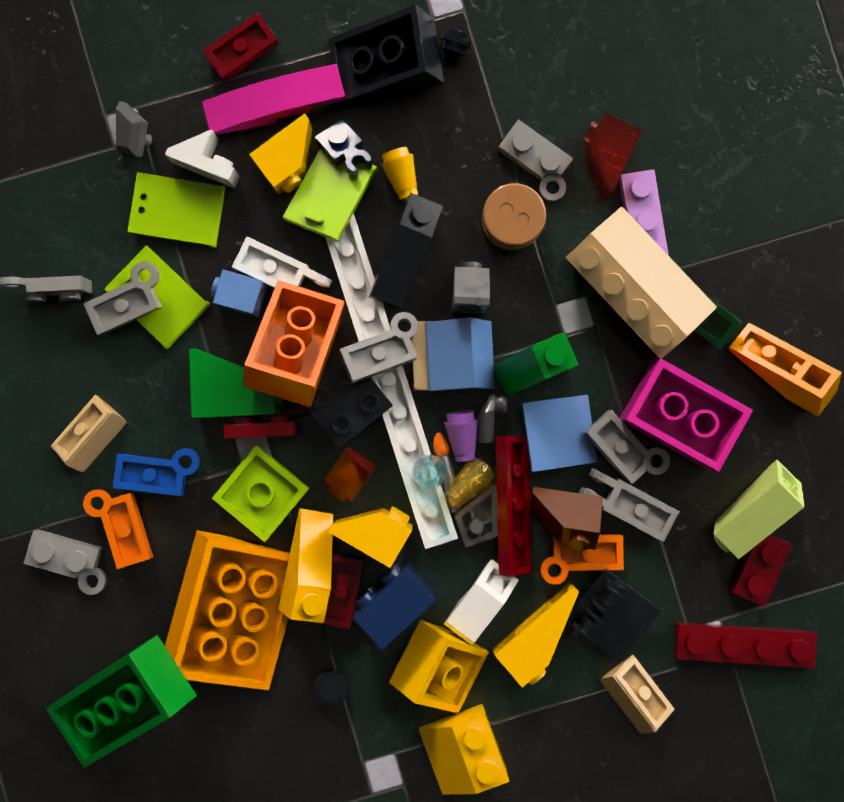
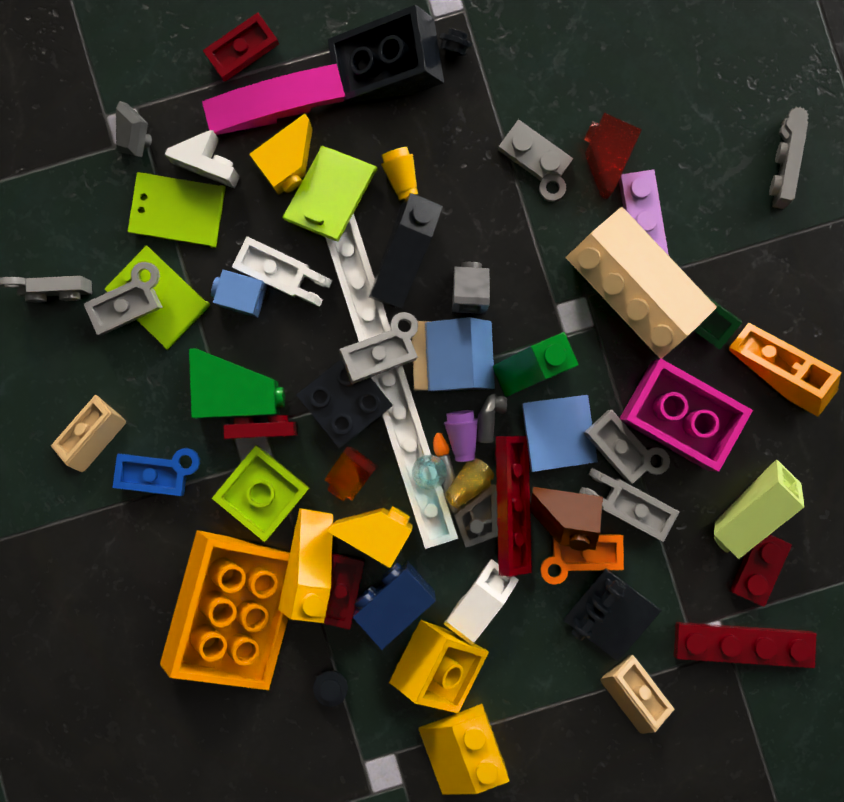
light grey hinge [23,529,107,595] -> none
green brick [46,635,197,768] -> none
orange hinge [83,489,153,569] -> none
orange brick [243,280,345,407] -> none
plate [315,119,373,179] -> none
medium nougat head [481,183,546,251] -> none
yellow slope [492,582,579,688] -> none
none -> light grey hinge [769,106,809,209]

